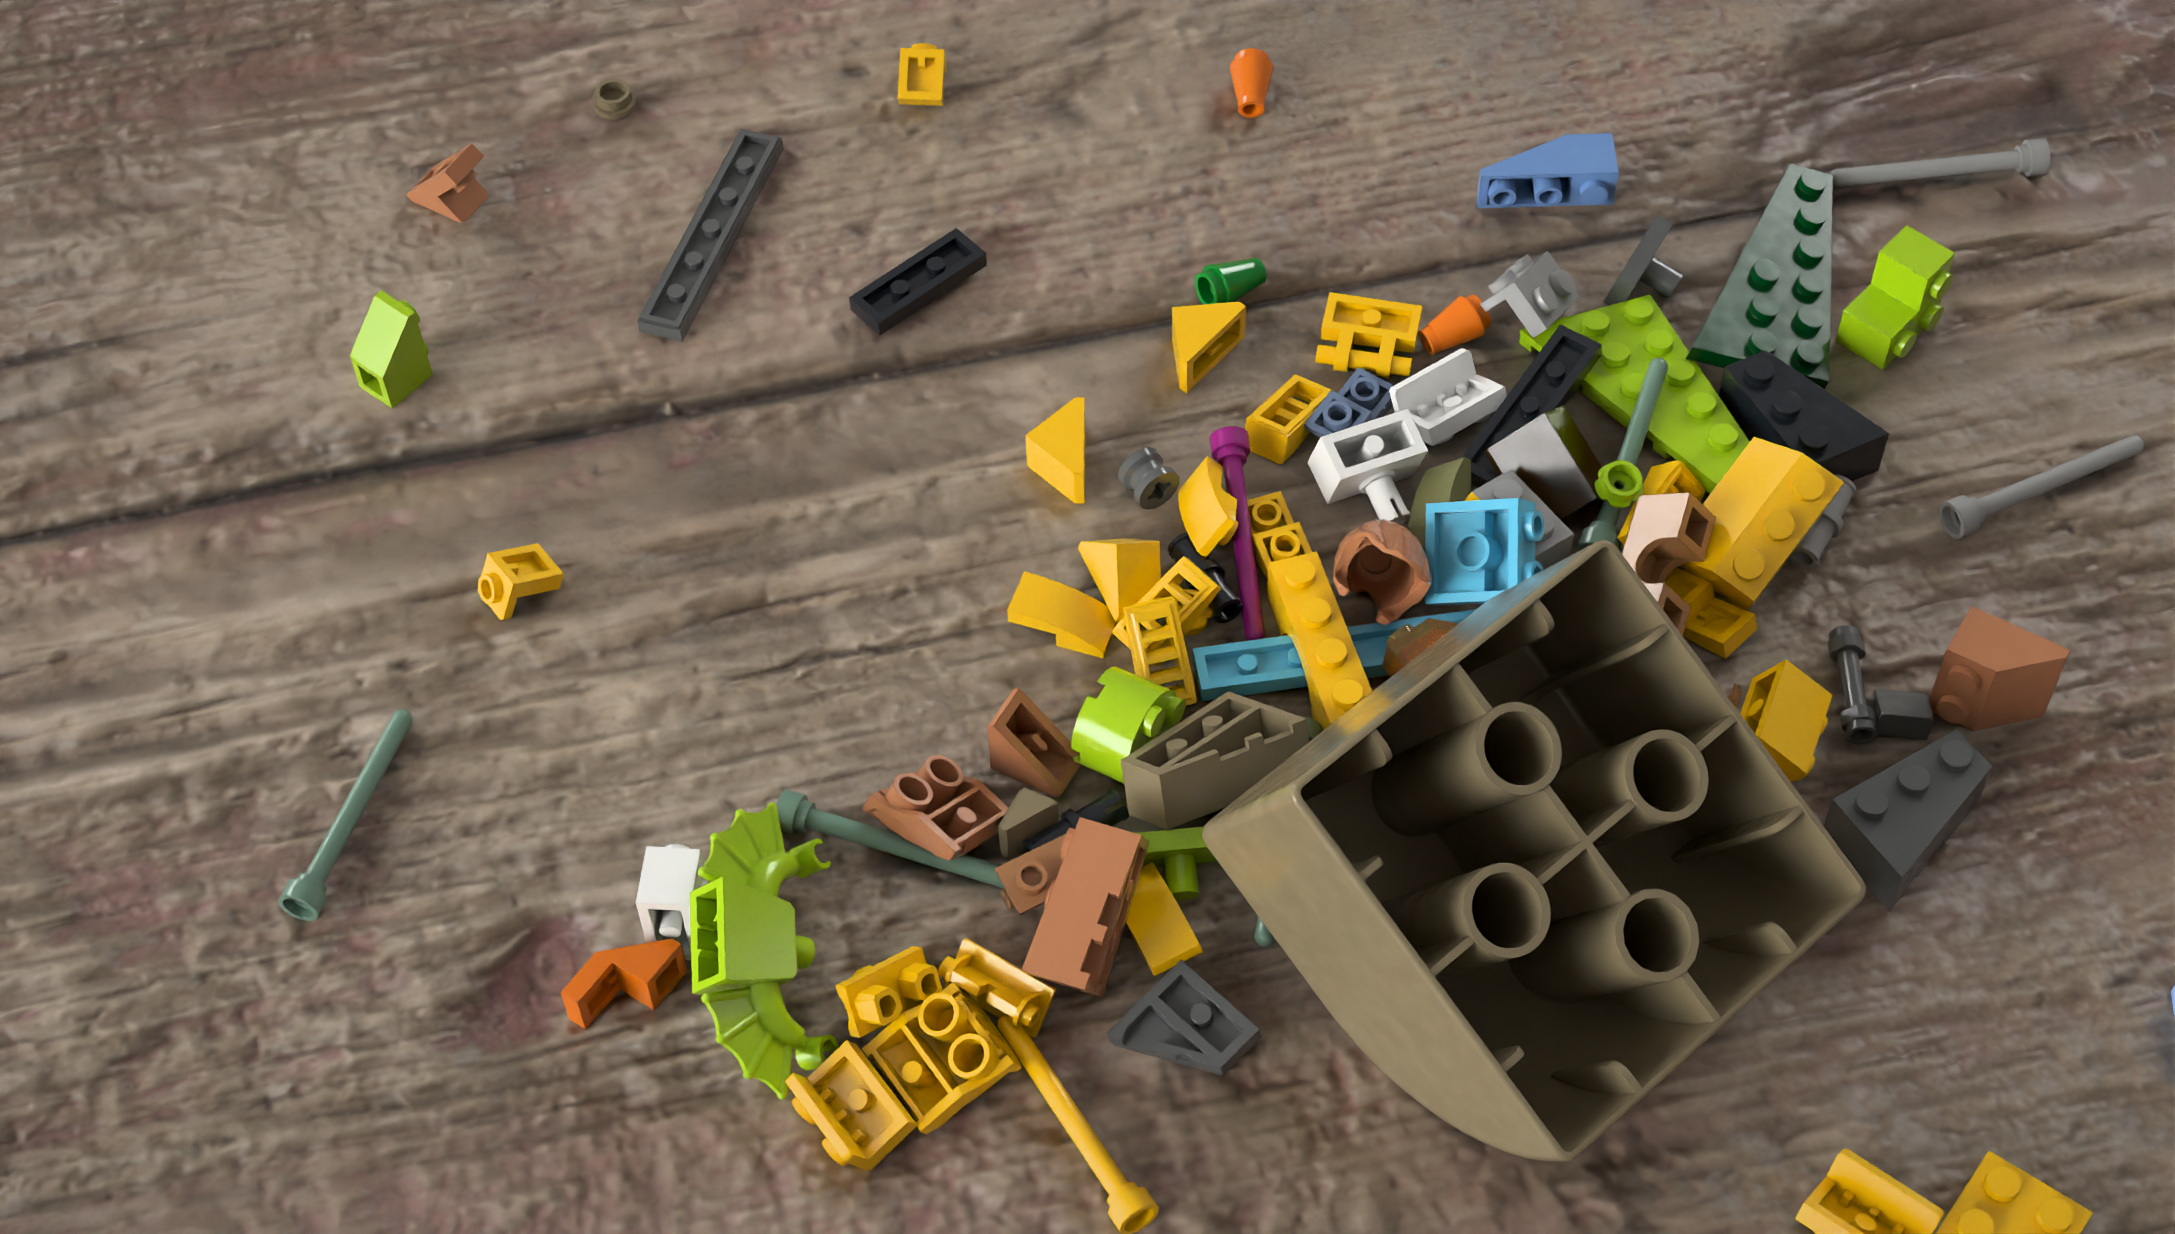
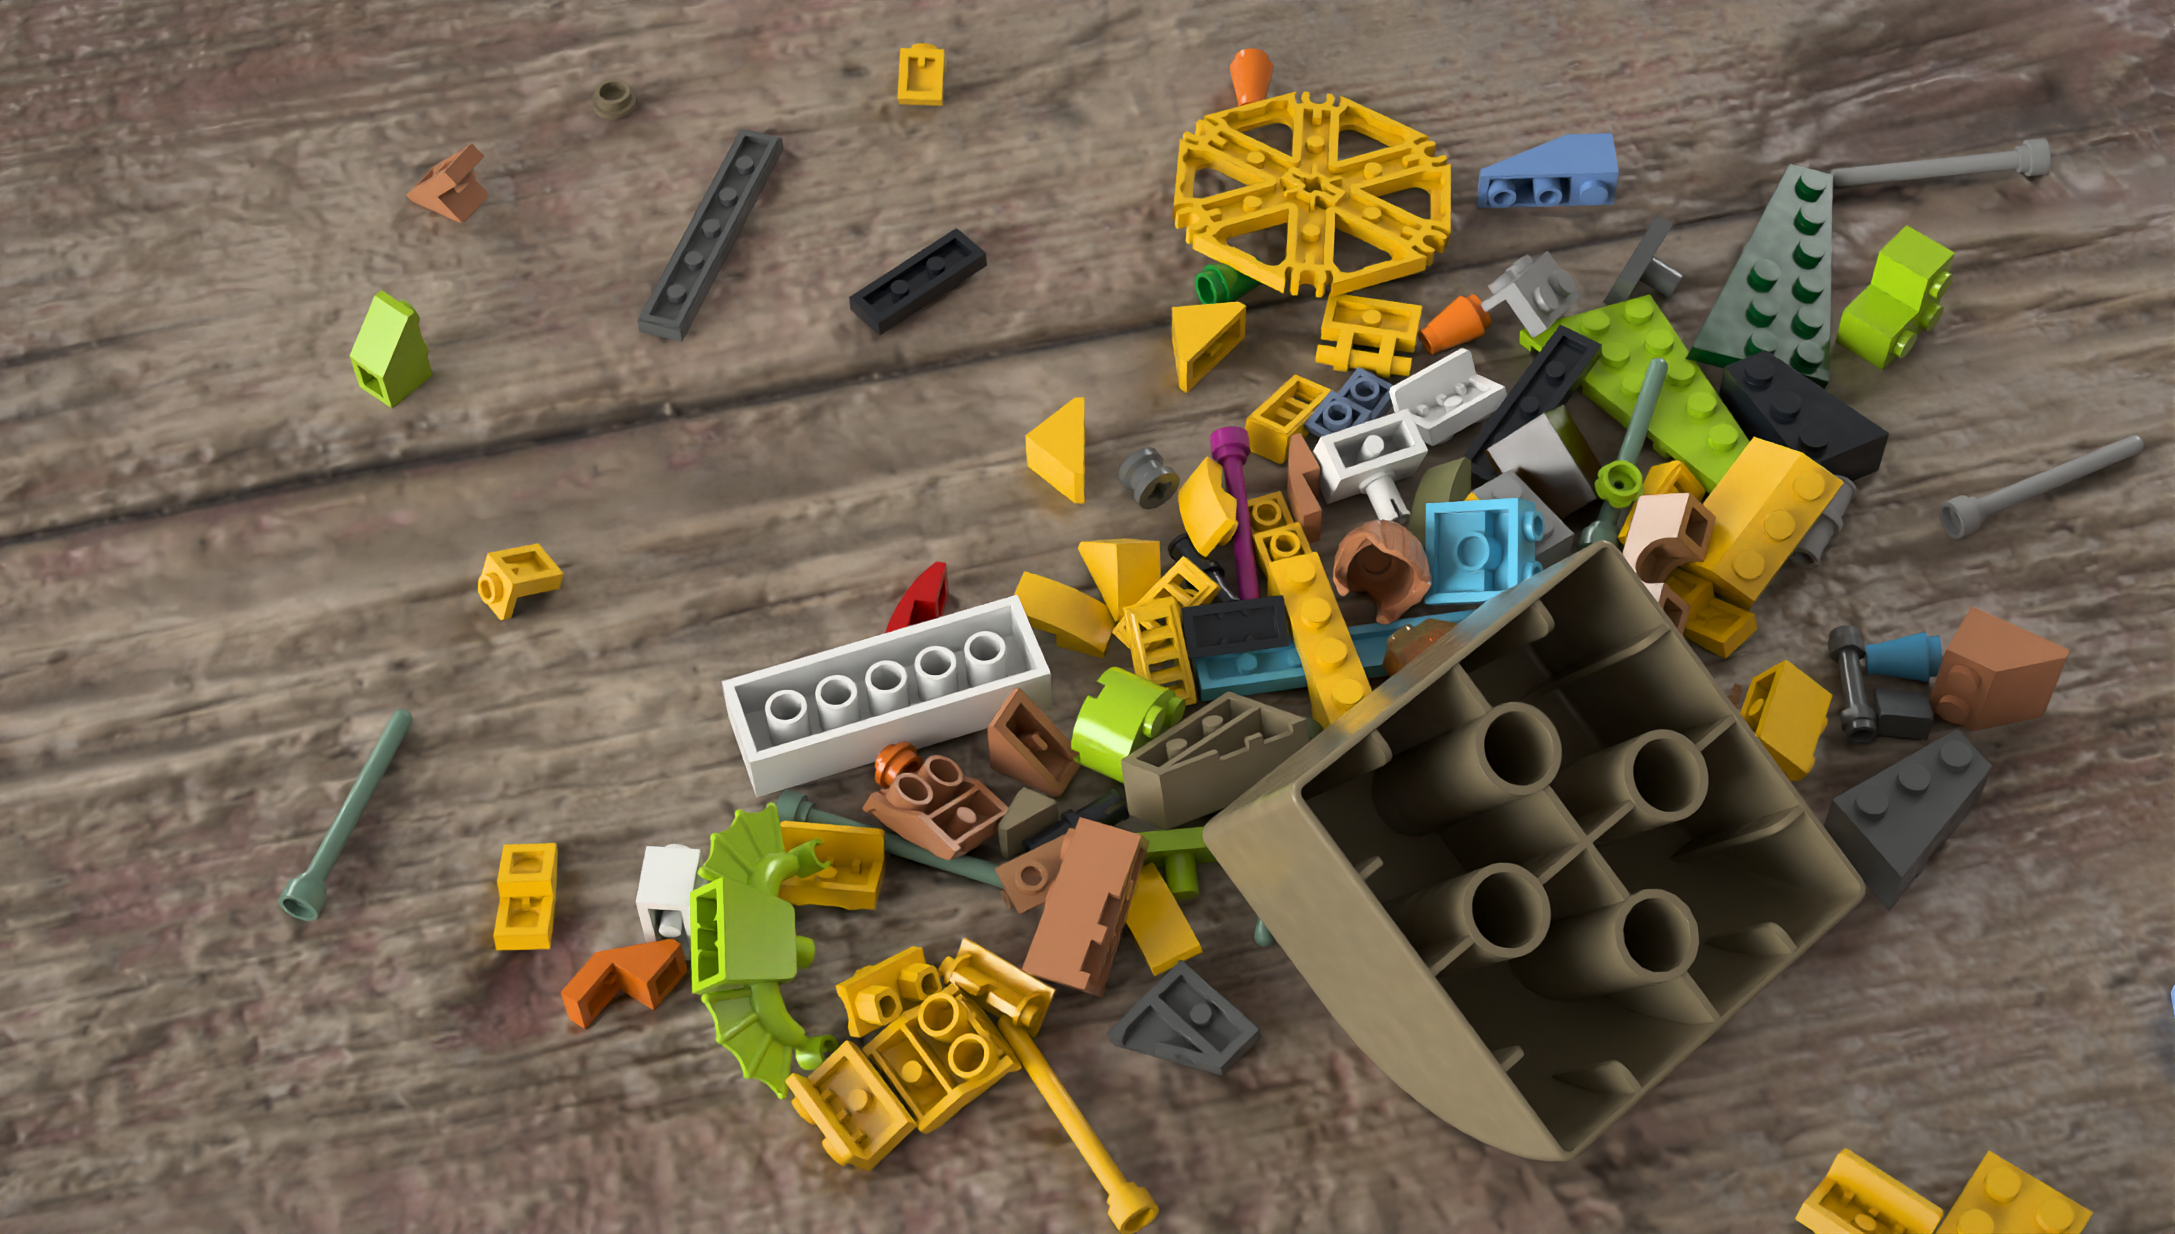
none -> yellow slope [493,843,558,951]
none -> white brick [721,595,1052,798]
none -> yellow bracket [778,821,886,910]
none -> orange plate [875,741,922,789]
none -> red slope [885,561,949,633]
none -> yellow plate [1172,91,1451,298]
none -> black tile [1180,595,1290,659]
none -> nougat slope [1287,433,1322,544]
none -> dark azure cone [1865,631,1942,682]

